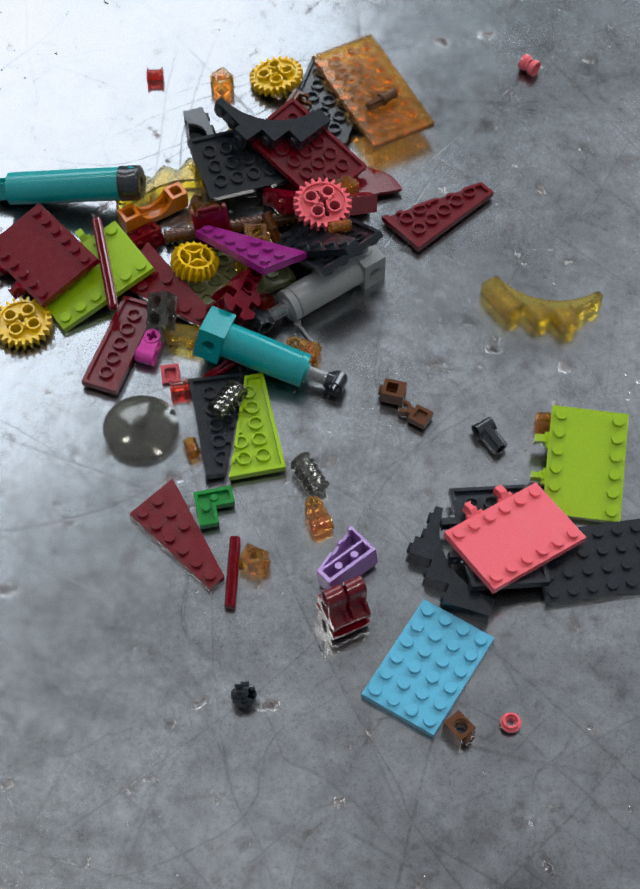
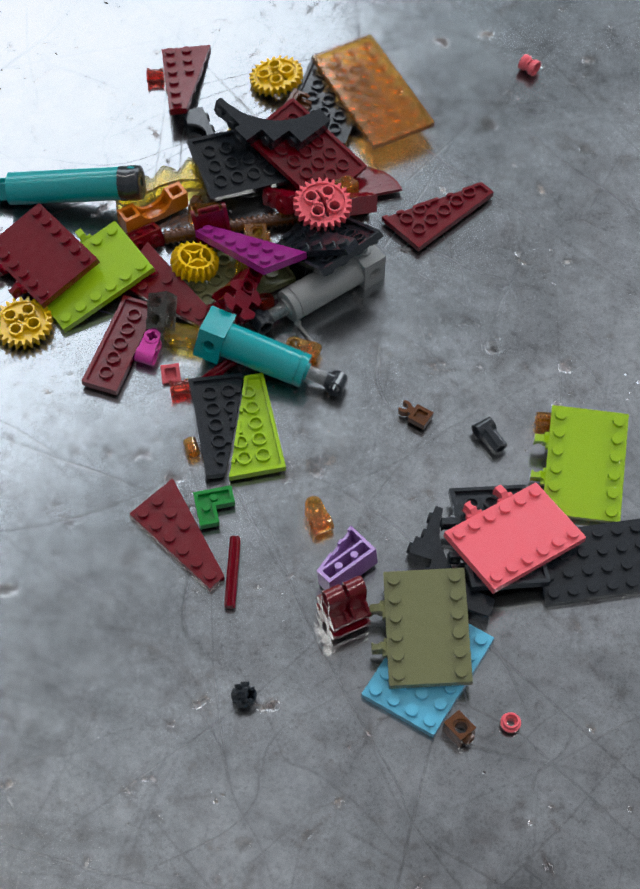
dark red axle [91,217,119,310] -> none
clear smoke dish [103,395,179,463] -> none
clear smoke piece [207,380,248,420] -> none
clear orange brick [210,66,234,97] -> none
clear orange brick [239,543,271,577] -> none
reddish brown axle [261,211,281,243] -> none
clear smoke piece [290,452,329,495] -> none
clear orange pin [327,218,352,233] -> none
reddish brown axle [366,88,398,111] -> none
reddish brown brick [378,378,407,408] -> none
clear yellow arch [481,275,603,336] -> none
none -> wing [161,44,211,115]
none -> olive hinge [369,568,473,689]

